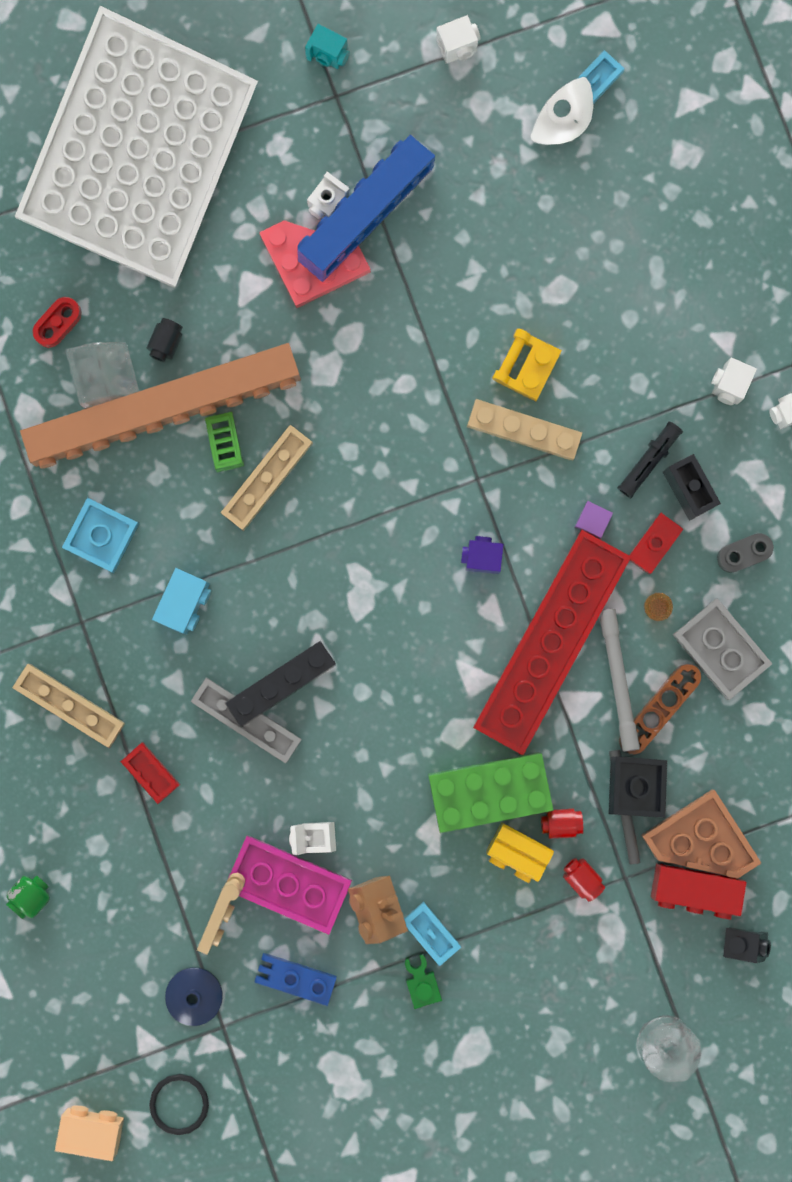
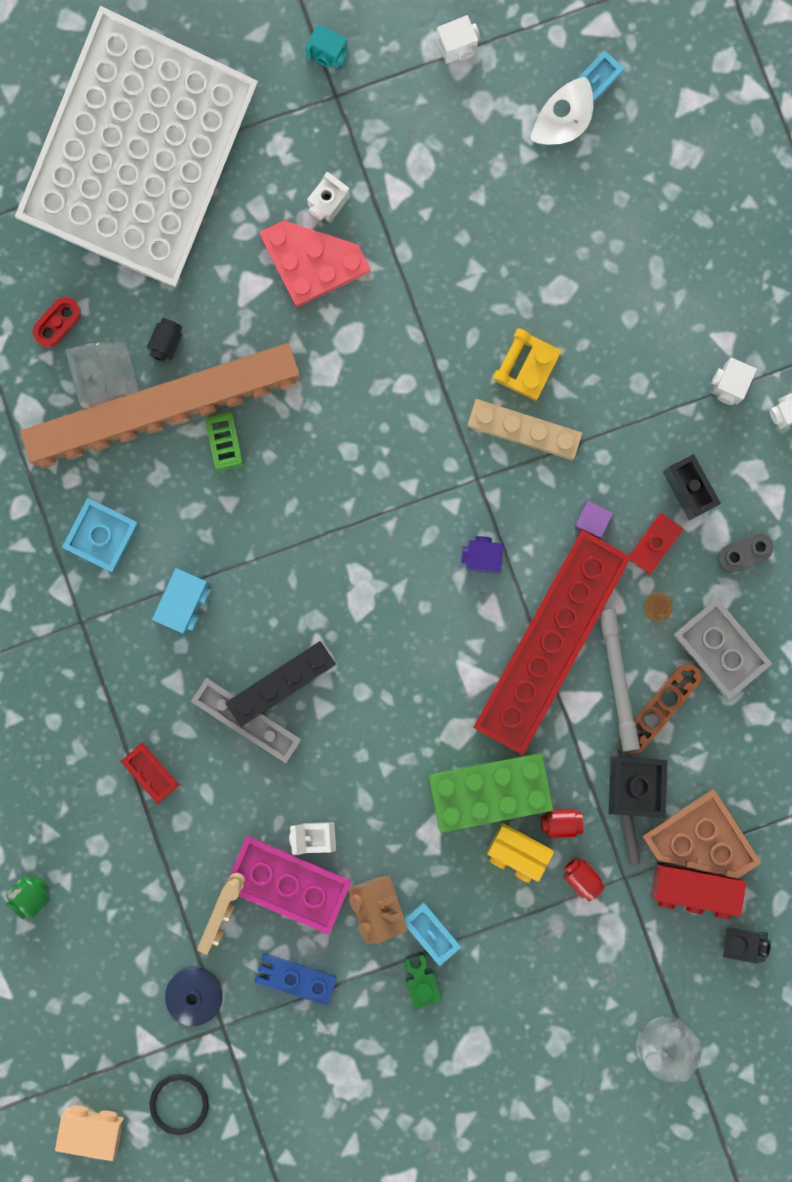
tan plate [12,664,125,748] -> none
tan plate [221,425,313,531] -> none
blue brick [297,135,435,282] -> none
black pin [617,421,683,498] -> none

